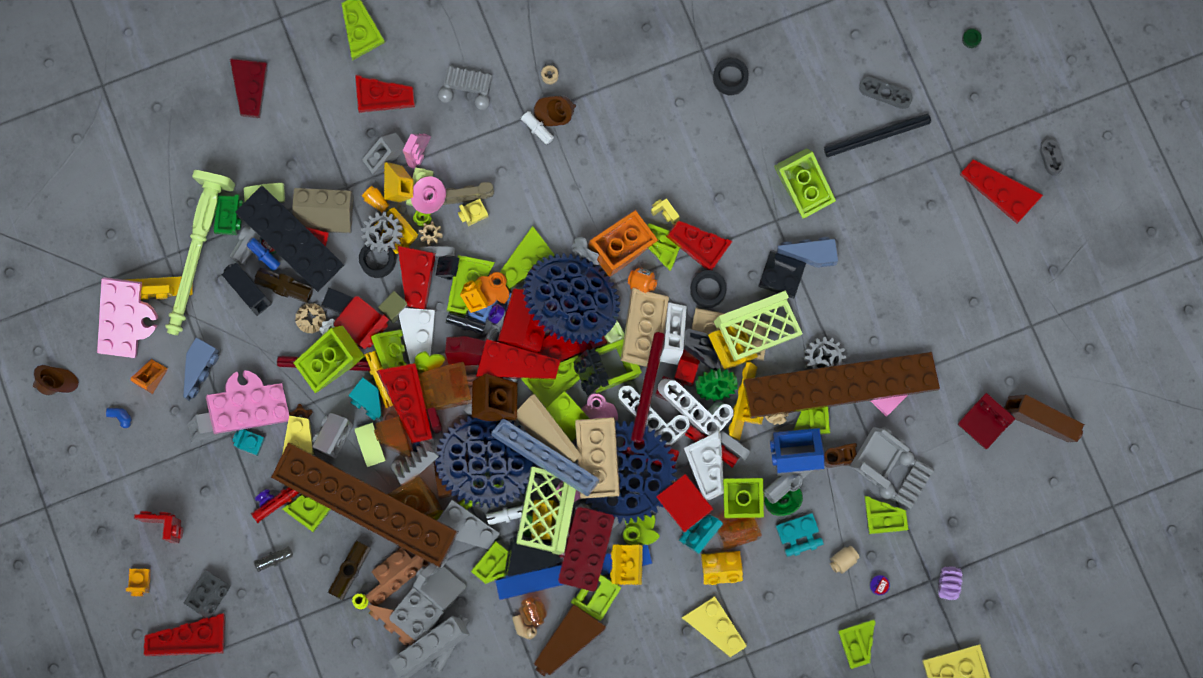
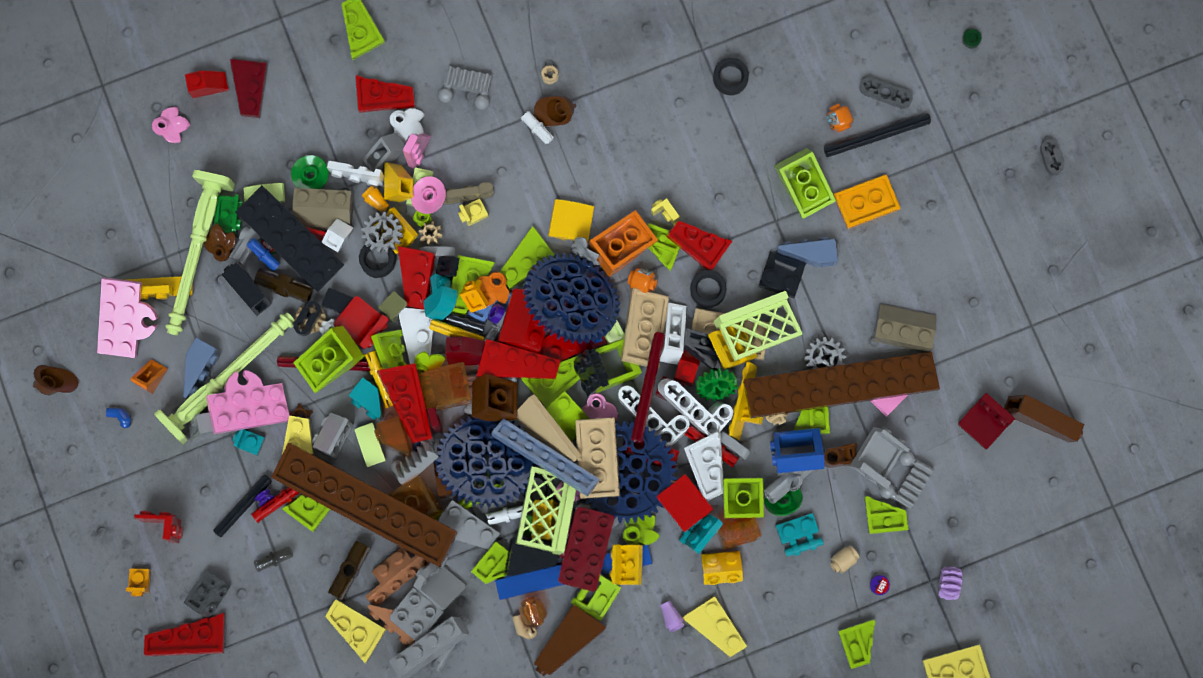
neon yellow pin [352,594,369,609] -> none
red wing [960,159,1043,224] -> none
none -> bright pink plate [152,107,190,143]
none -> yellowish green piece [154,312,295,445]
none -> red slope [184,70,229,99]
none -> reddish brown plate [203,224,236,262]
none -> black axle [213,475,272,537]
none -> green dish [291,155,329,189]
none -> black beam [294,301,322,336]
none -> white panel [322,219,353,252]
none -> light yellow wing [325,599,386,664]
none -> white wing [327,161,384,188]
none -> white plate [390,108,424,143]
none -> teal brick [423,274,457,321]
none -> yellow axle [429,319,485,341]
none -> yellow slope [548,199,594,243]
none -> lavender cone [660,601,684,632]
none -> orange head [826,103,854,133]
none -> light orange tile [833,174,901,229]
none -> dark tan slope [873,304,936,353]

